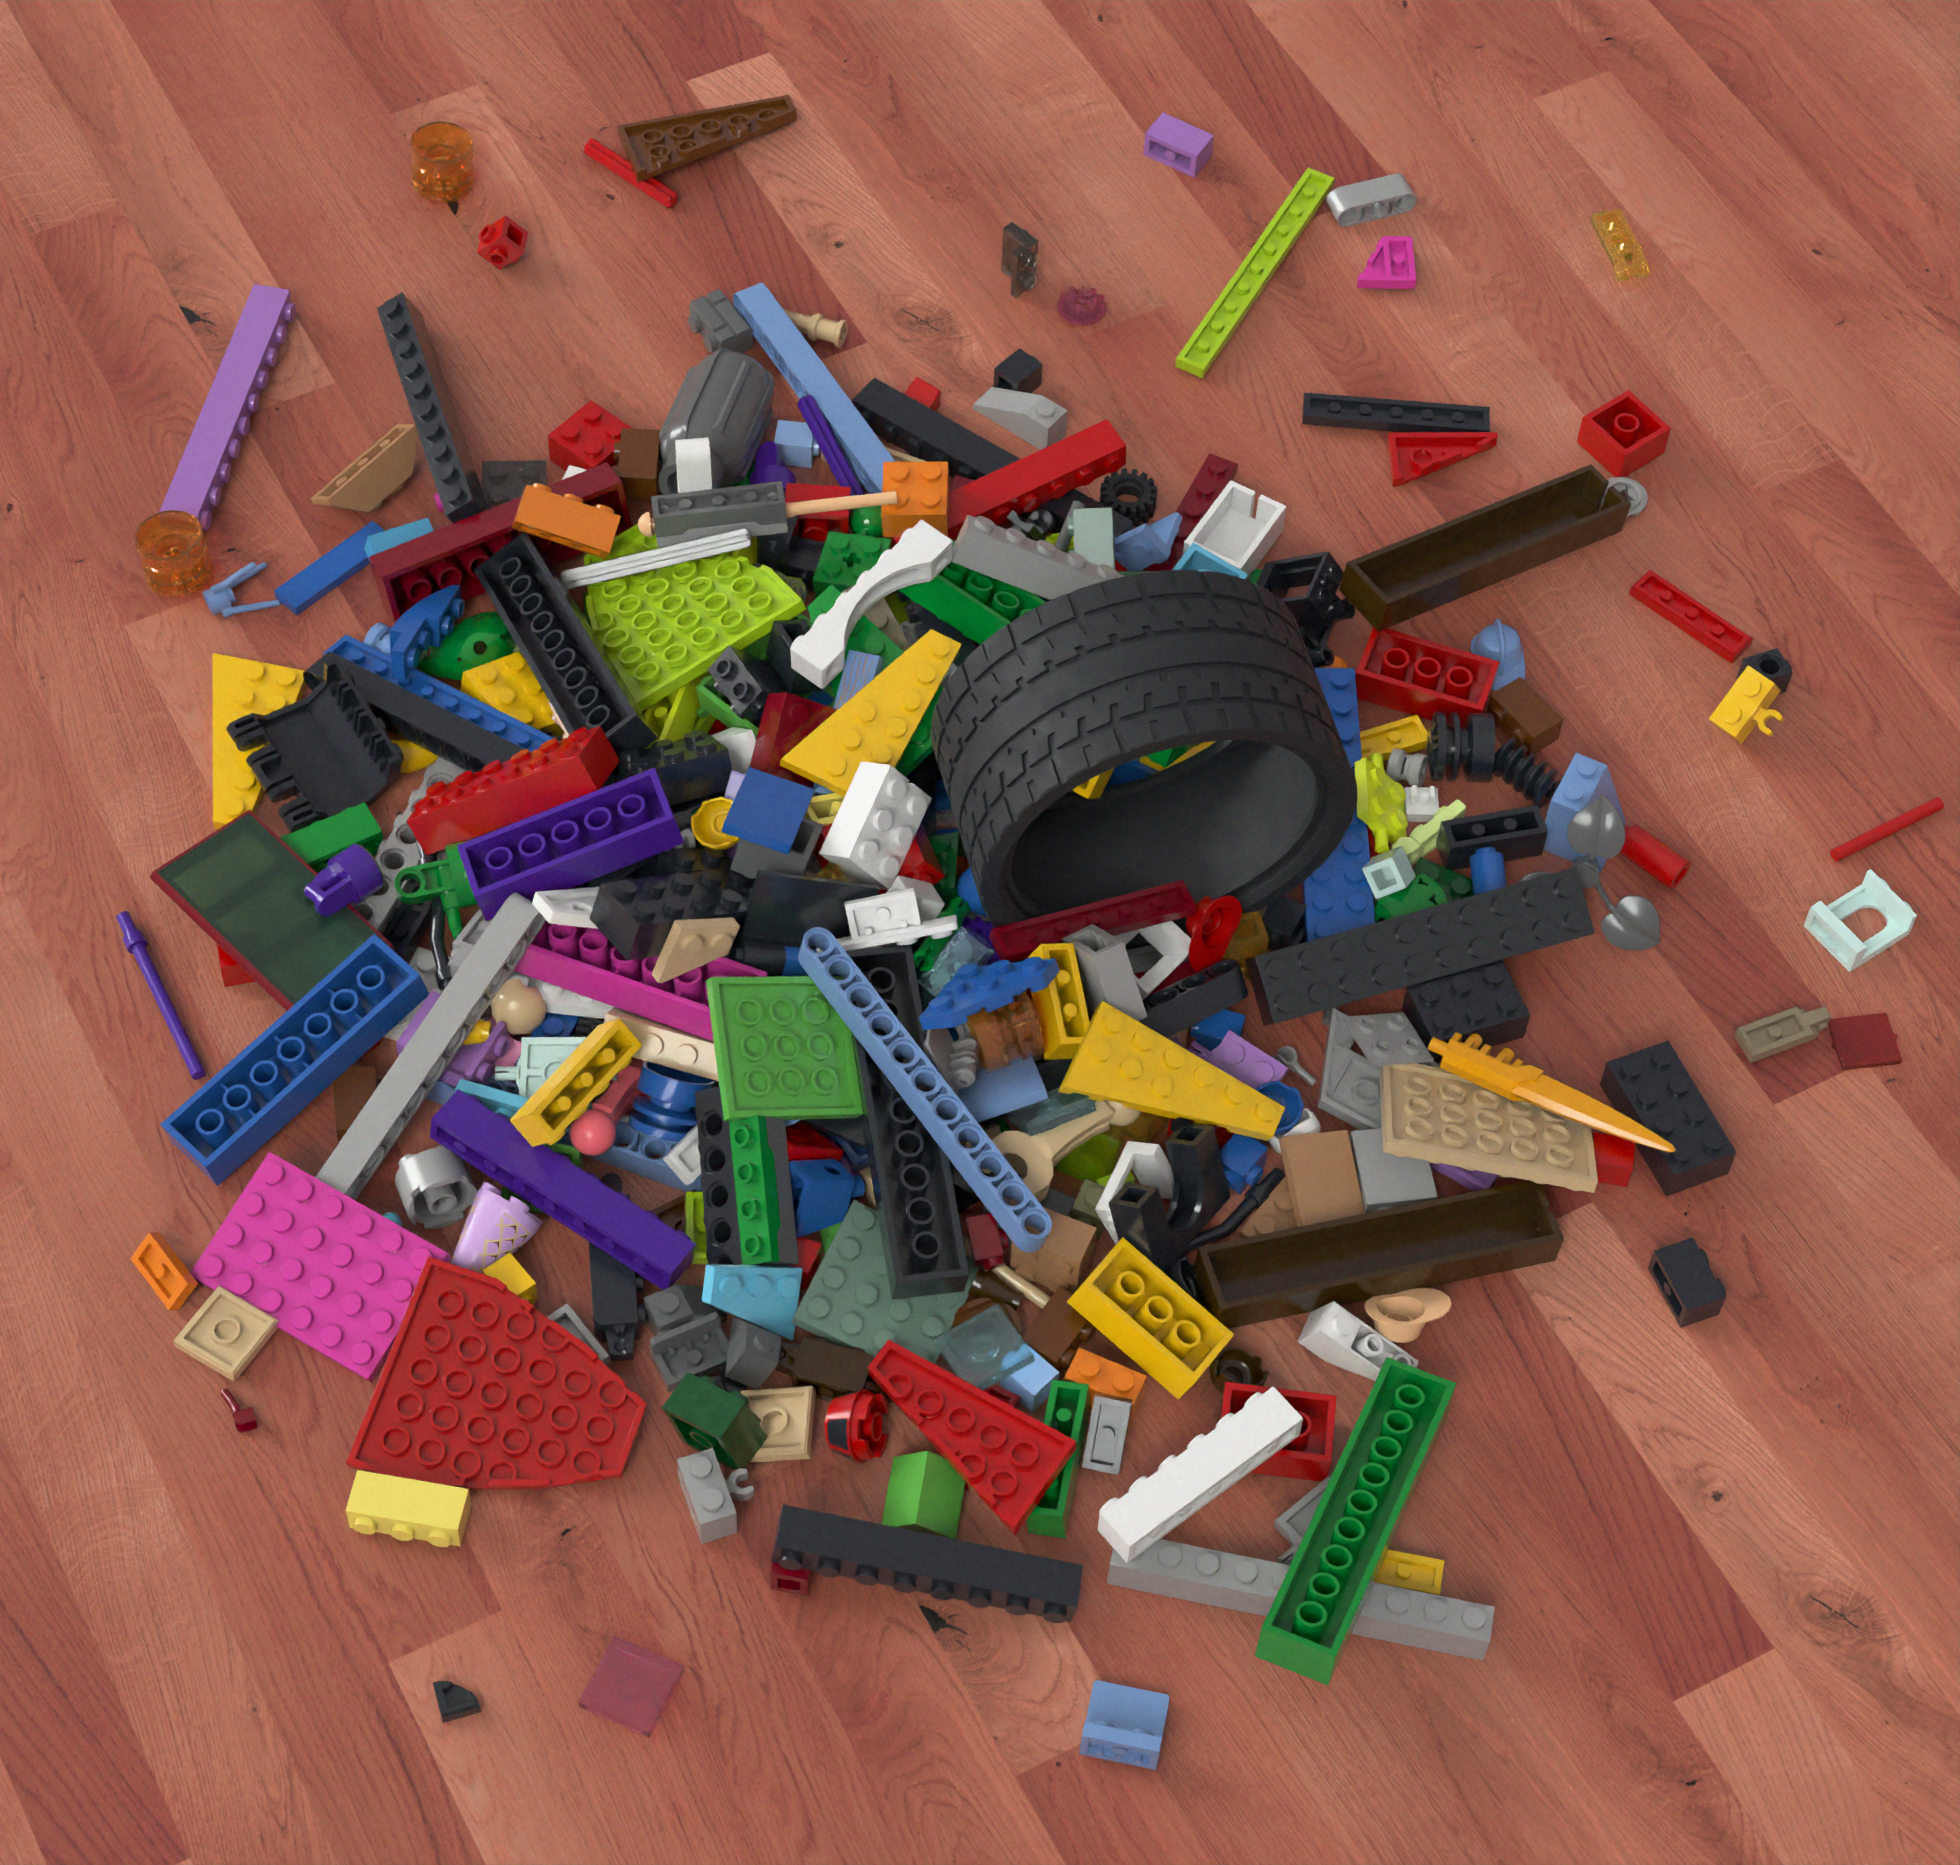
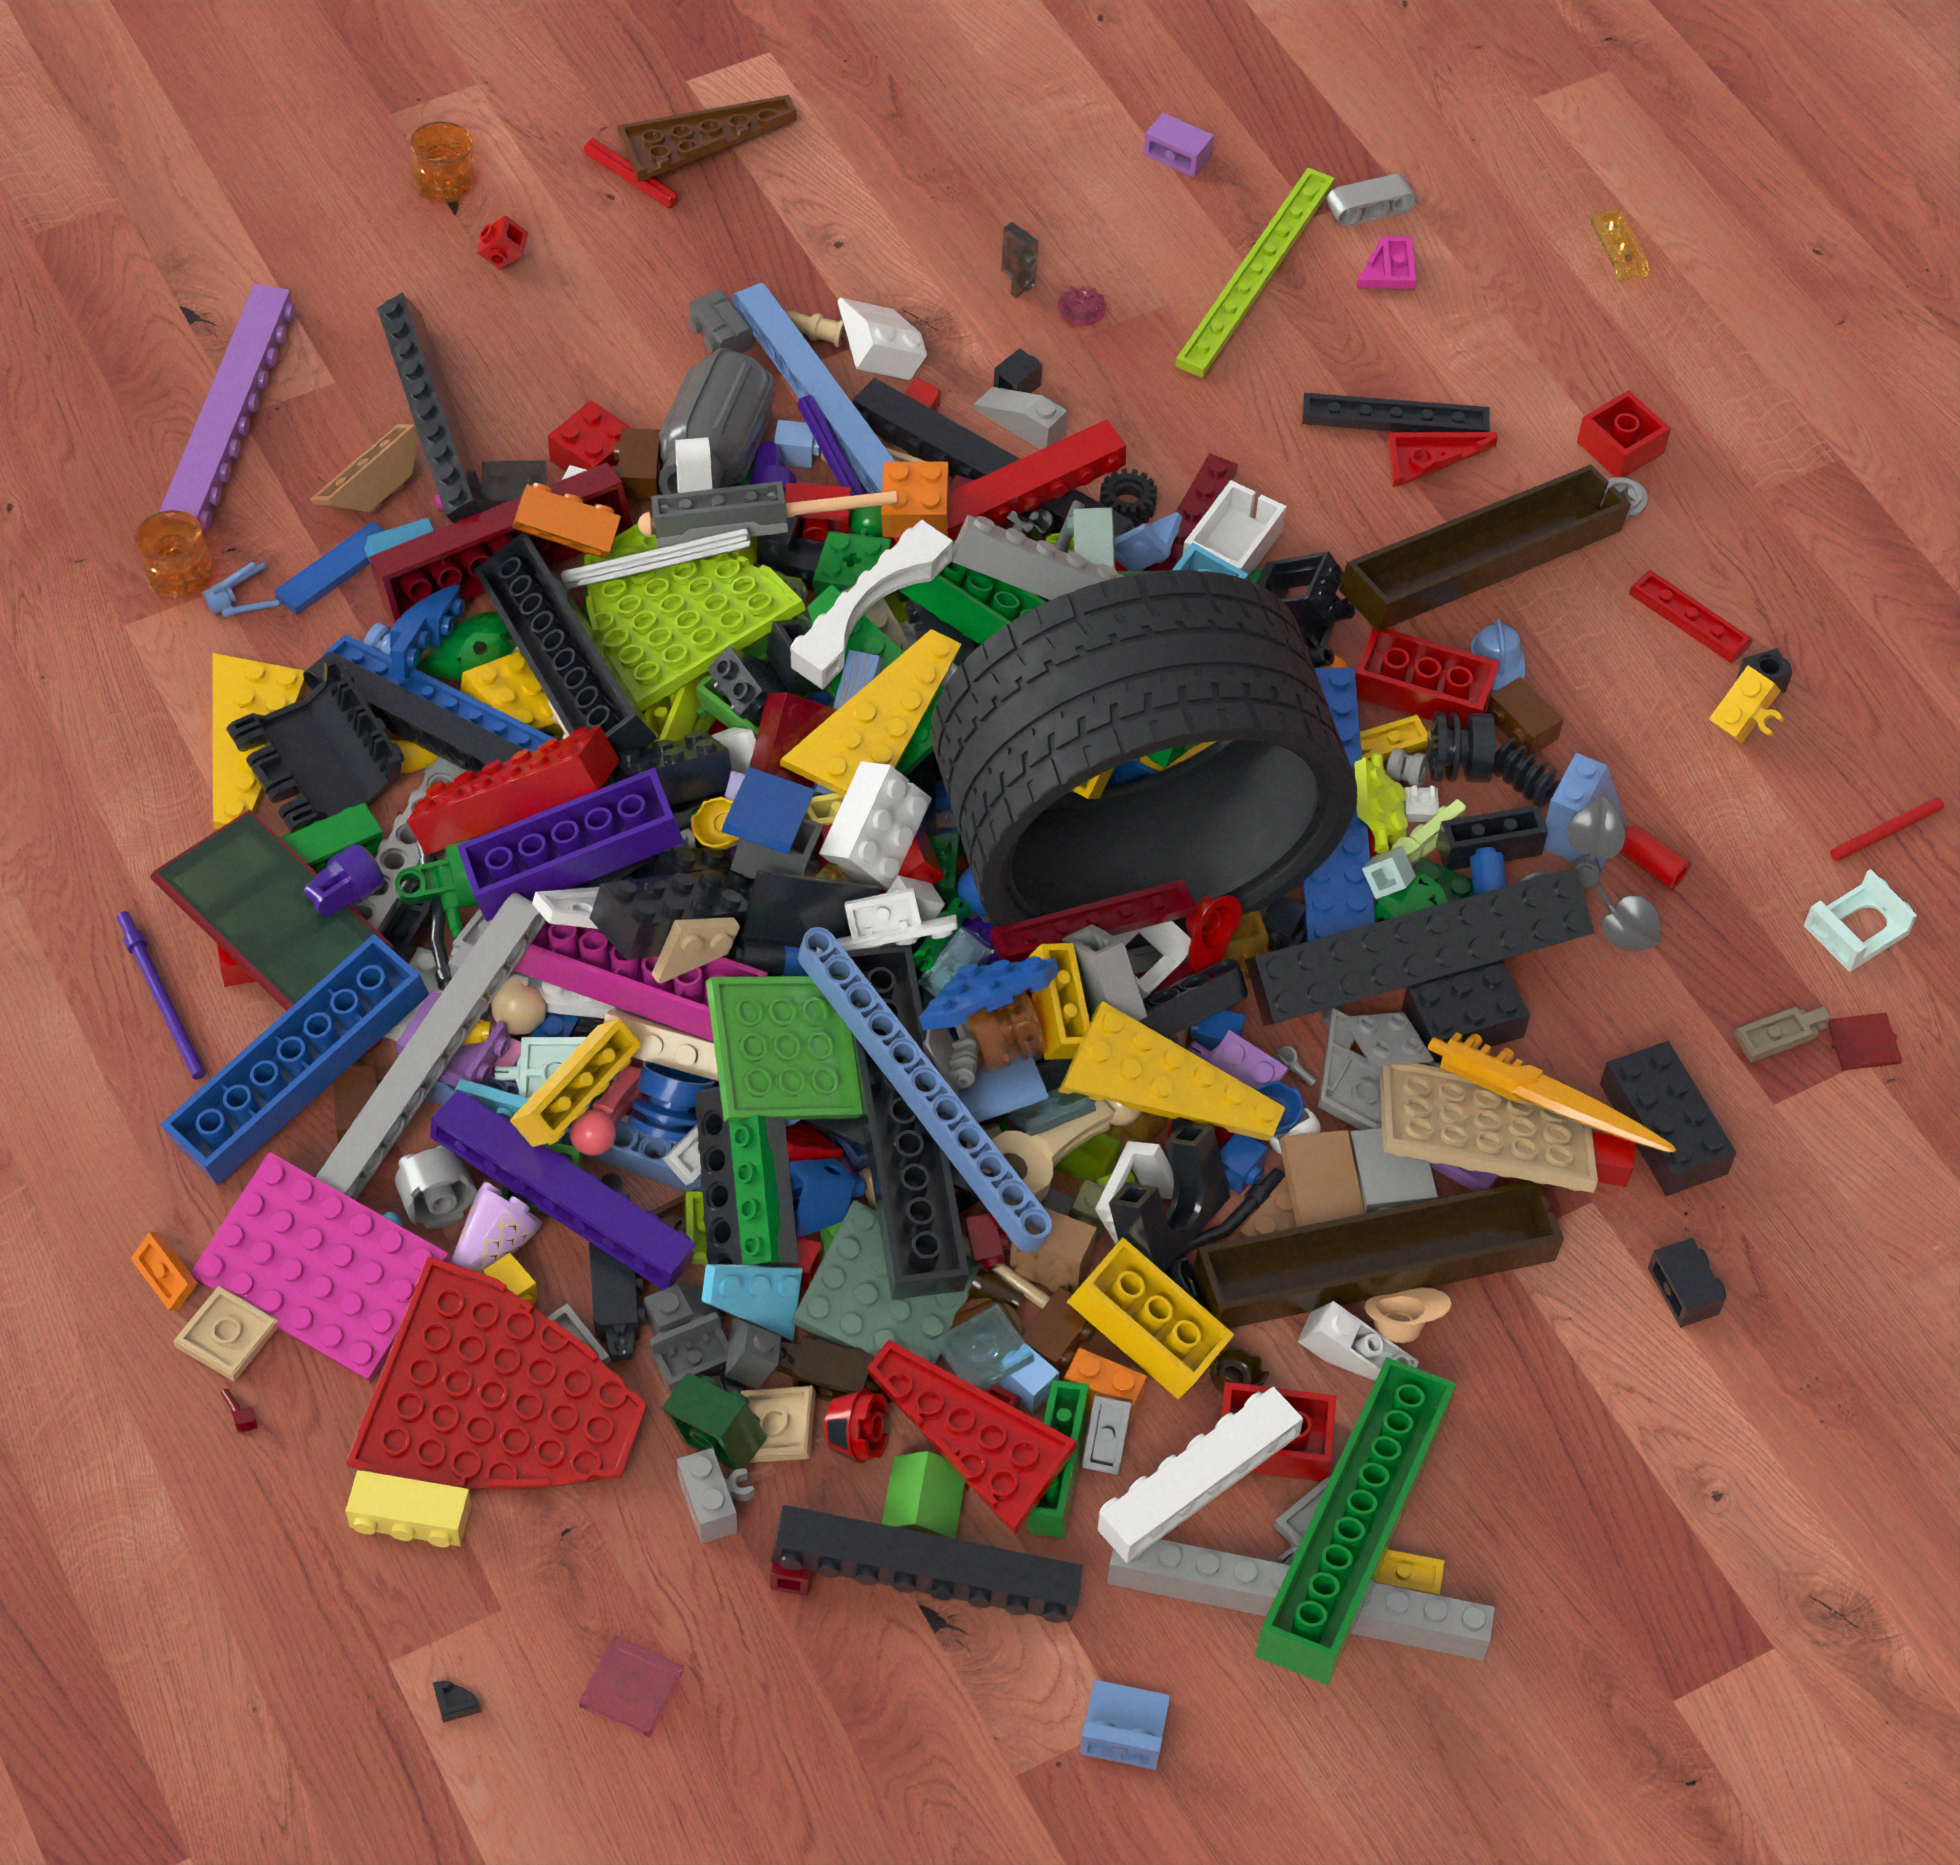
none -> white slope [838,297,927,380]

